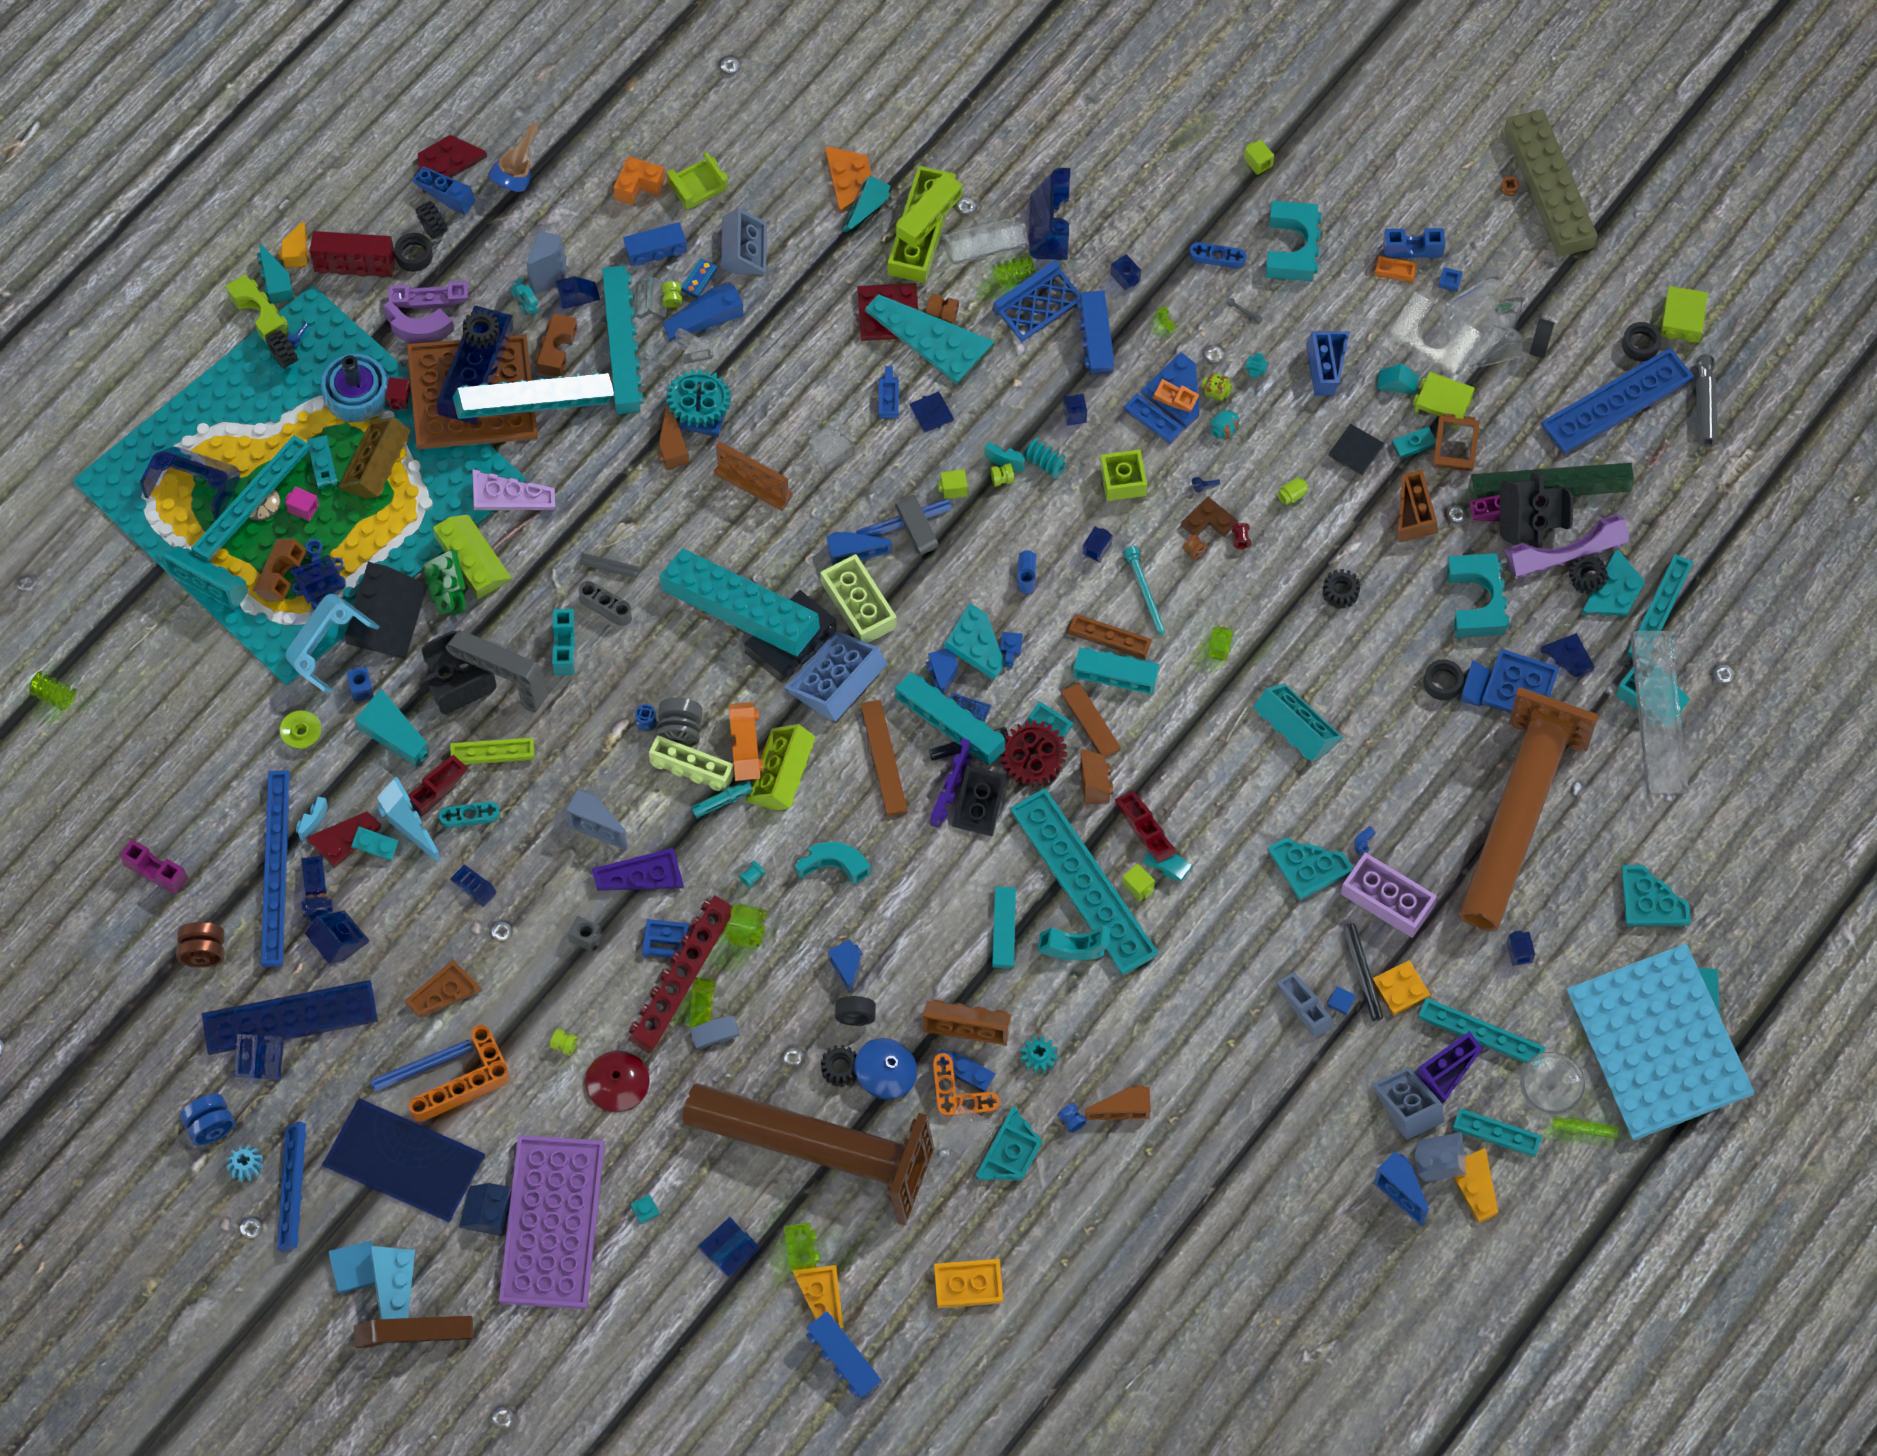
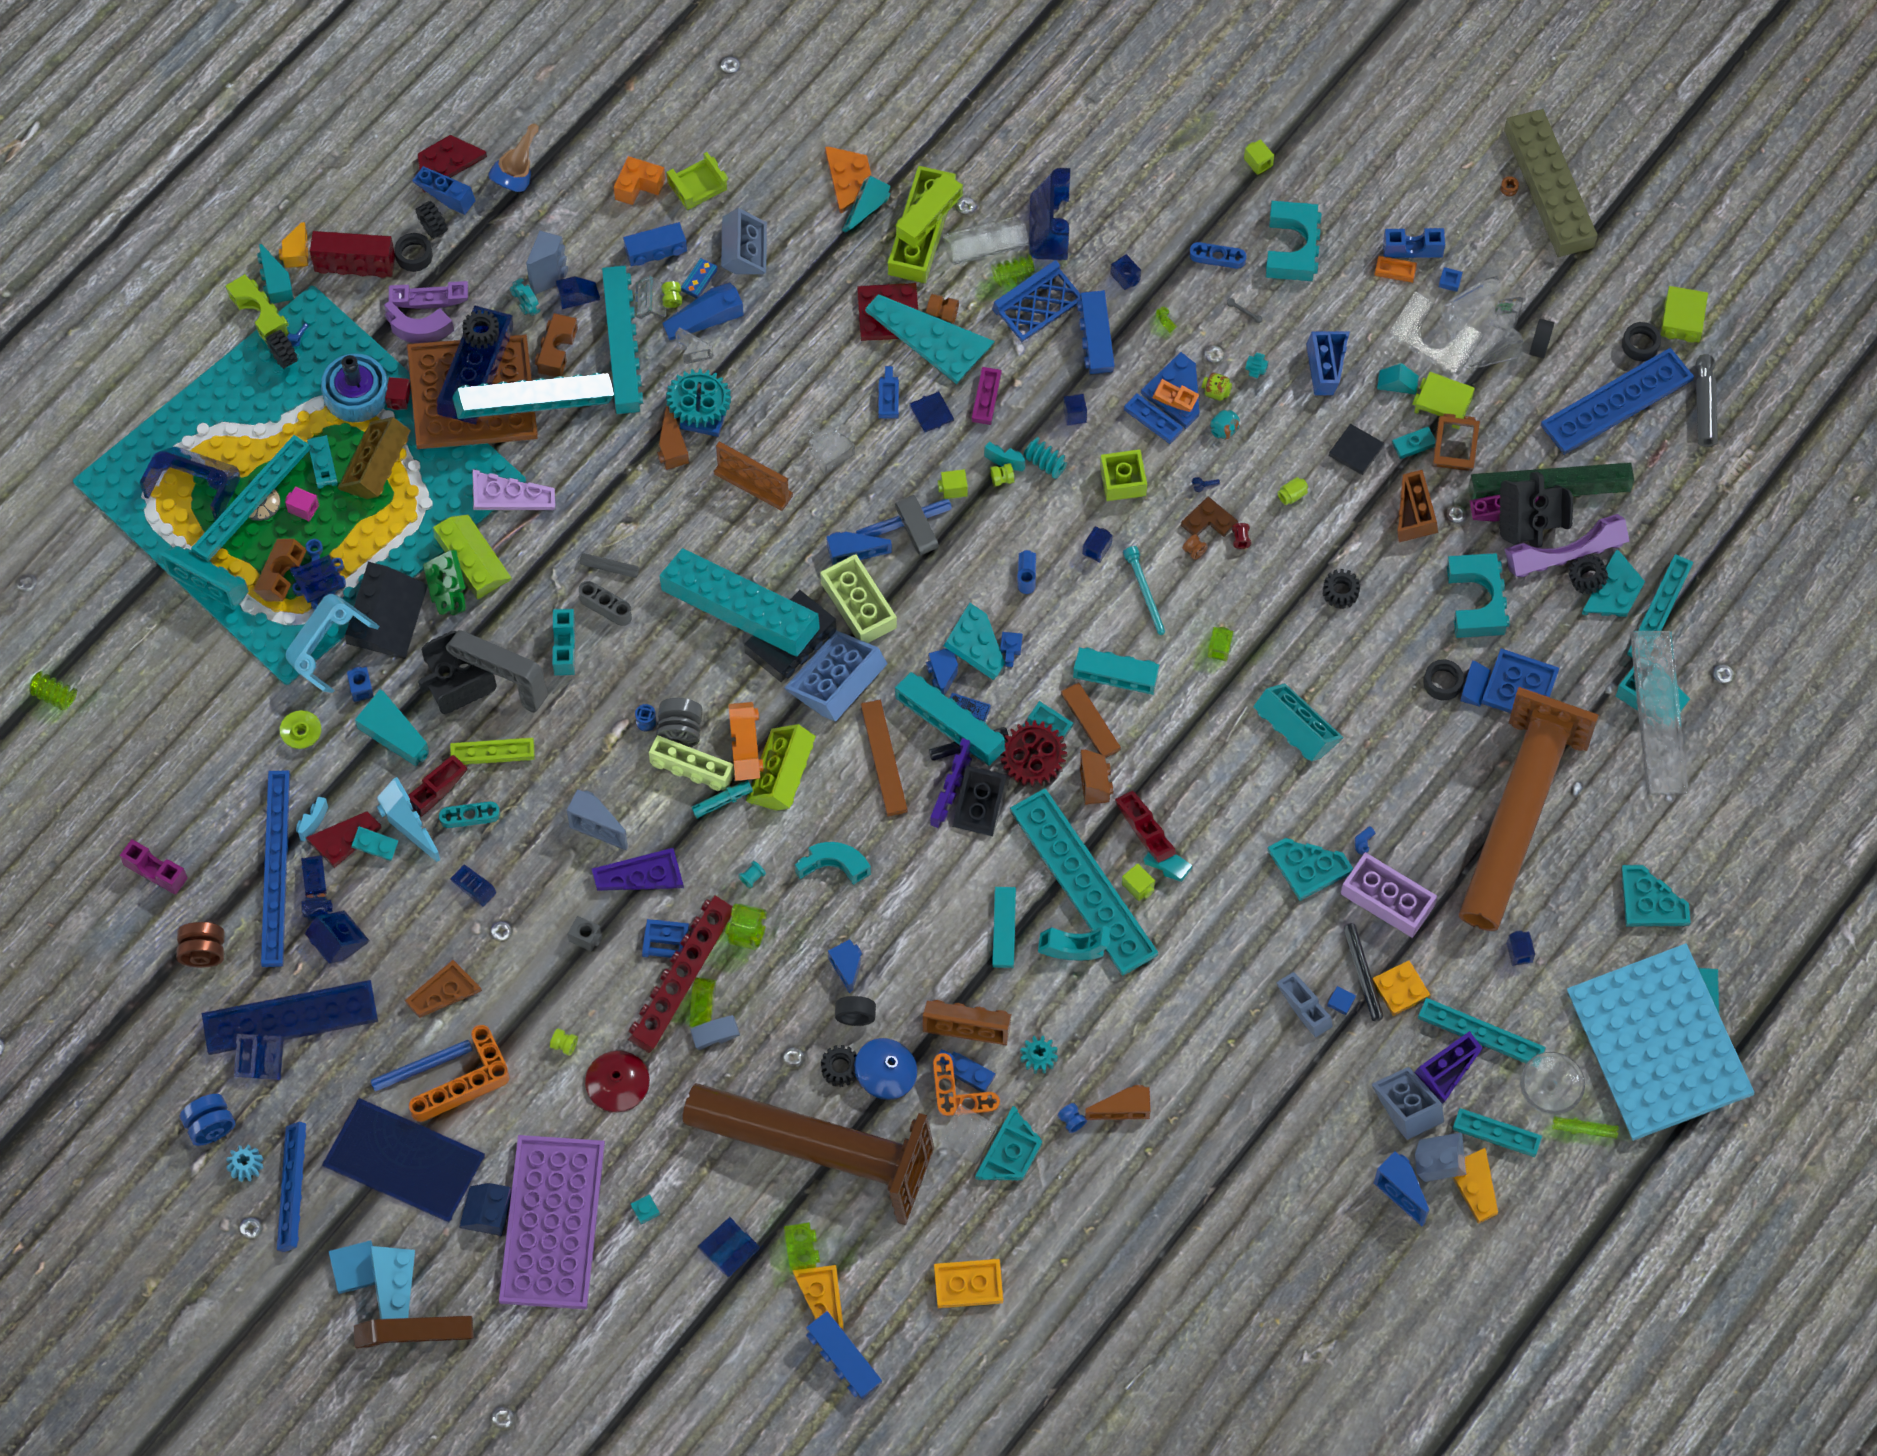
dark orange tile [1068,614,1152,659] -> none
clear blue wing [1540,633,1595,677] -> none
none -> magenta plate [972,367,1002,425]

